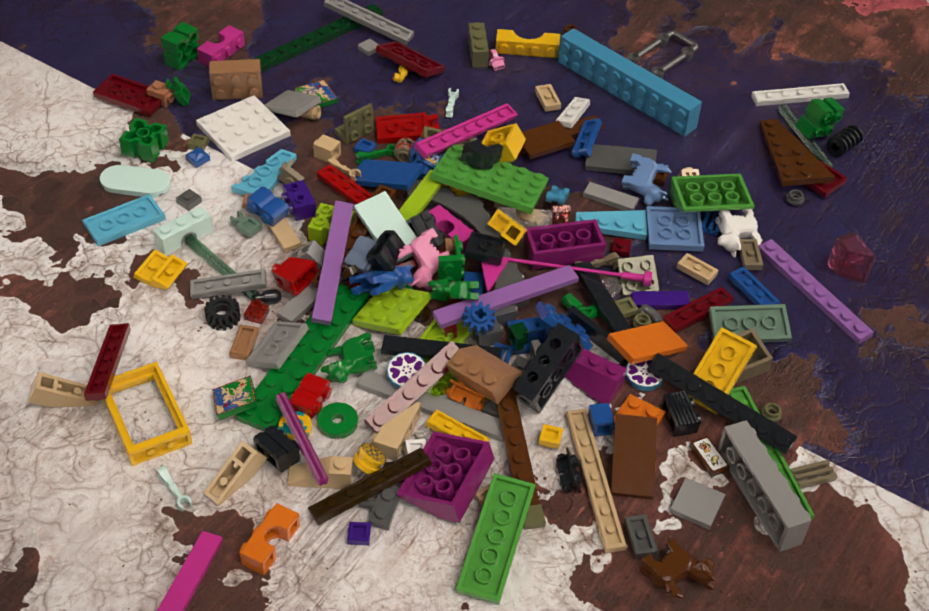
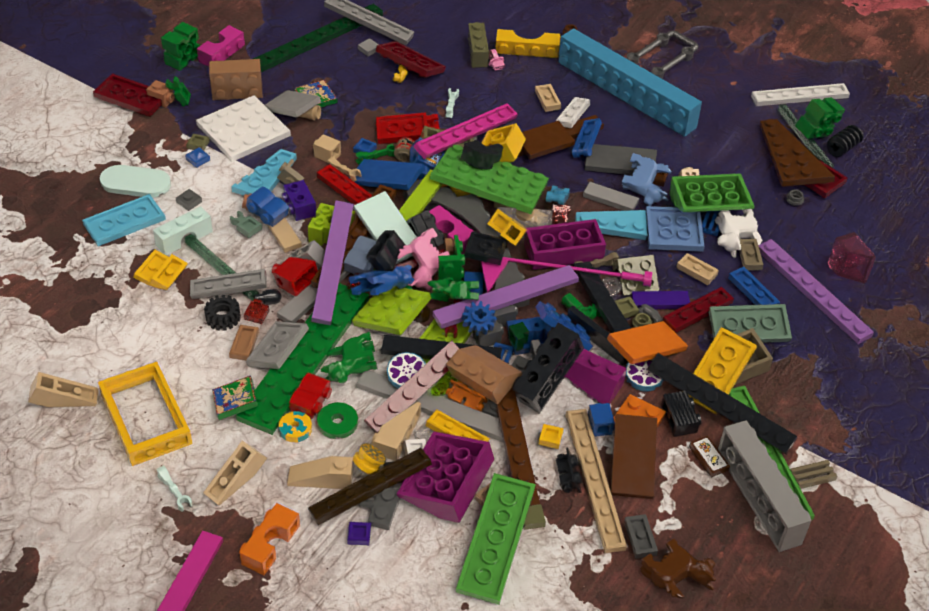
dark red plate [84,323,131,401] -> none
green brick [119,118,169,163] -> none
black brick [253,425,301,473] -> none
magenta axle [276,392,328,486] -> none
olive bracket [334,103,374,144] -> none
dark brown tile [340,262,360,281] -> none
dark red plate [611,237,632,258] -> none
light grey tile [669,478,726,530] -> none
olive plate [761,403,782,422] -> none

